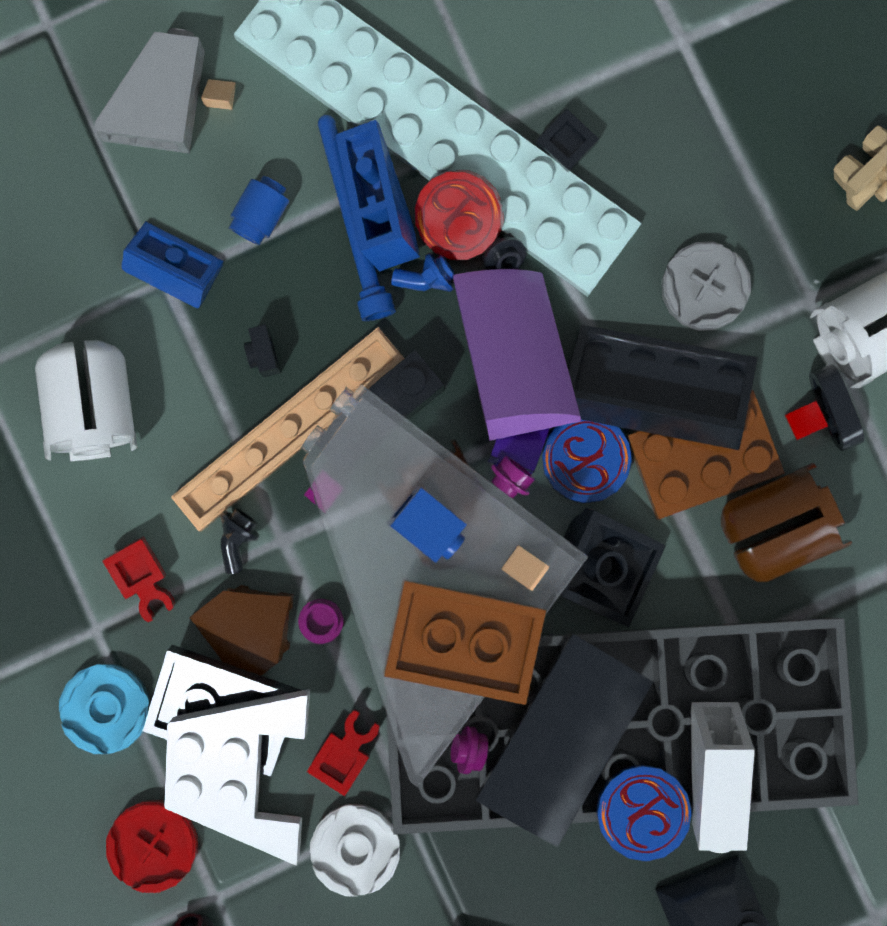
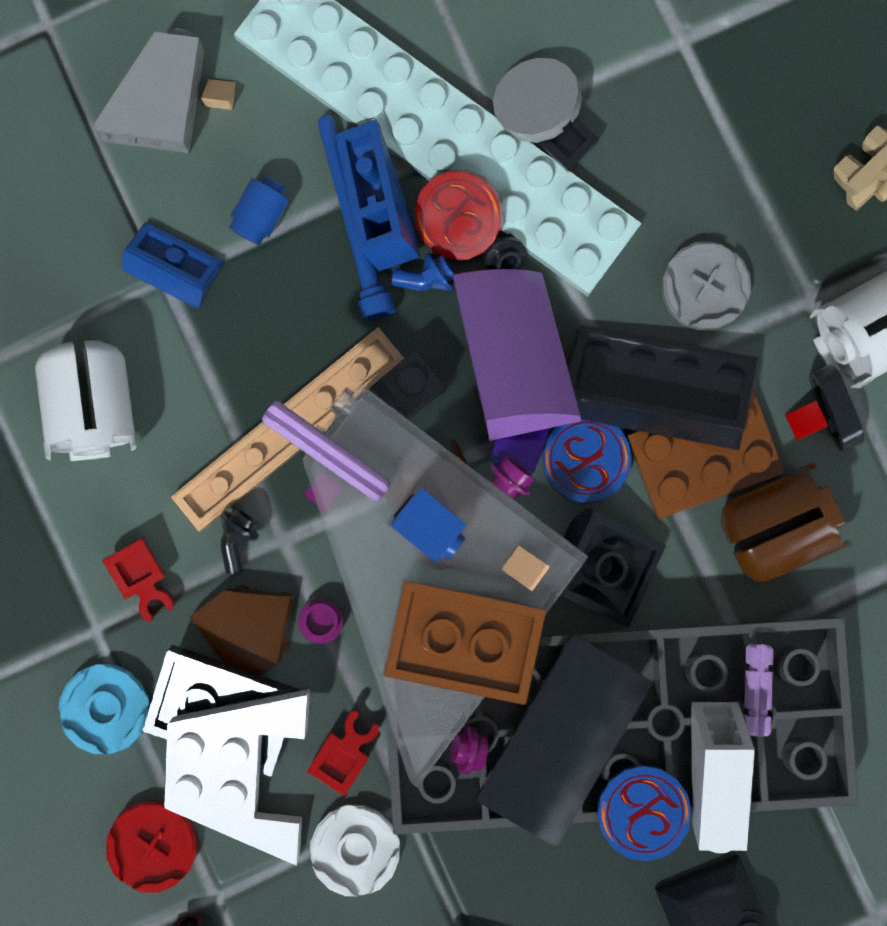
black plate [244,324,281,378] -> none
none -> lavender axle [262,401,391,501]
none -> light grey tile [493,58,582,143]
none -> lavender axle [744,644,773,737]

